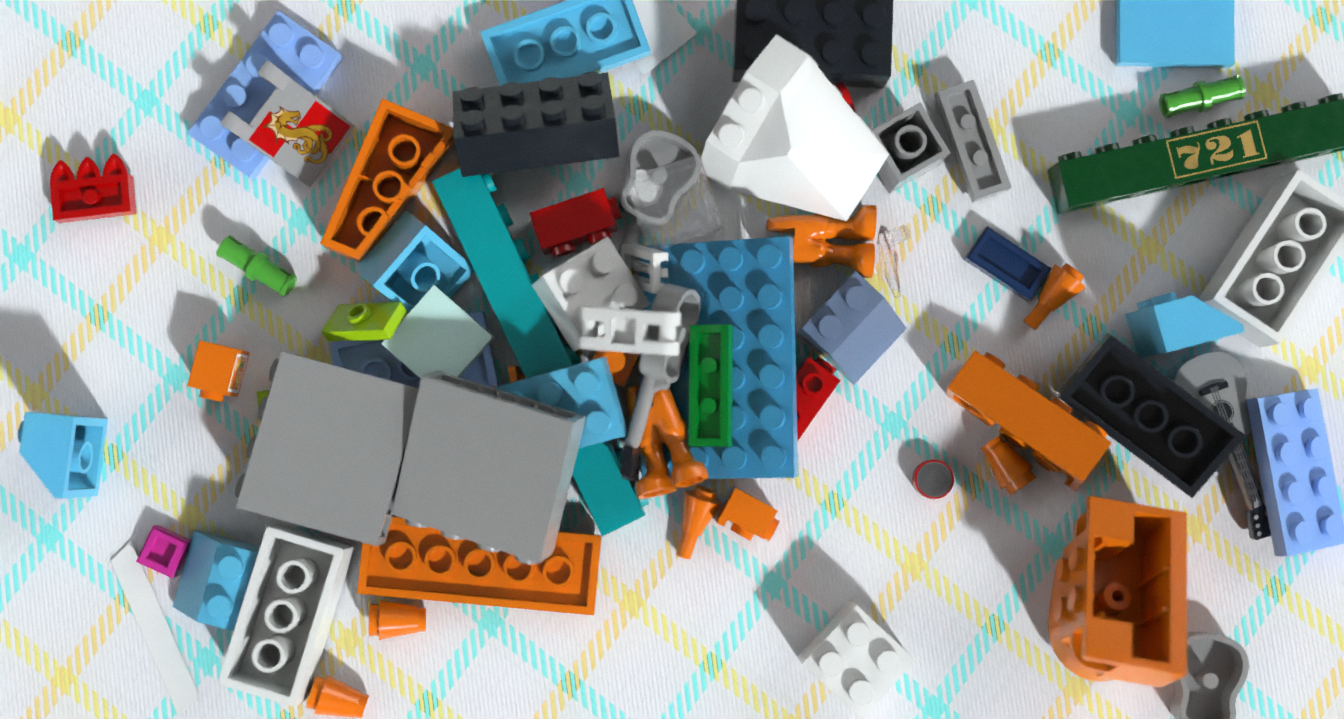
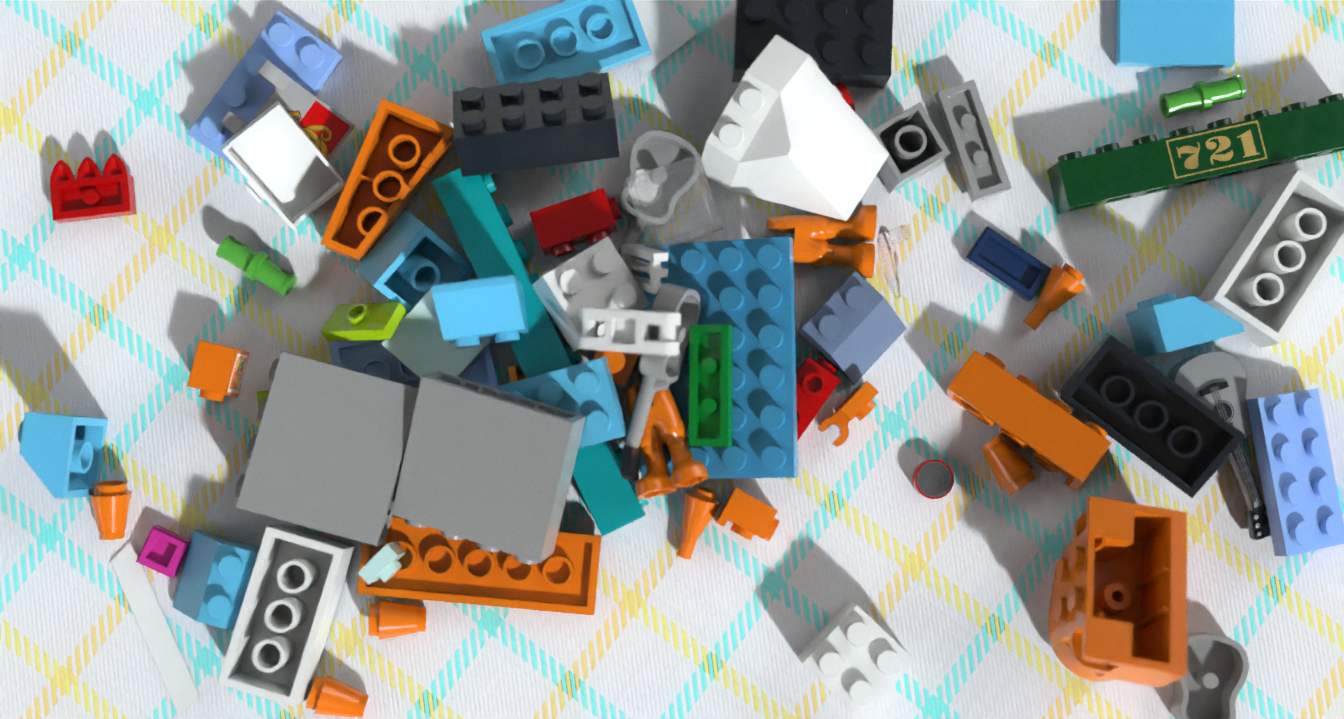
none -> orange cone [89,480,132,540]
none -> white container [222,101,346,230]
none -> light aqua plate [358,541,406,584]
none -> medium azure slope [431,275,529,348]
none -> orange plate [817,381,879,447]

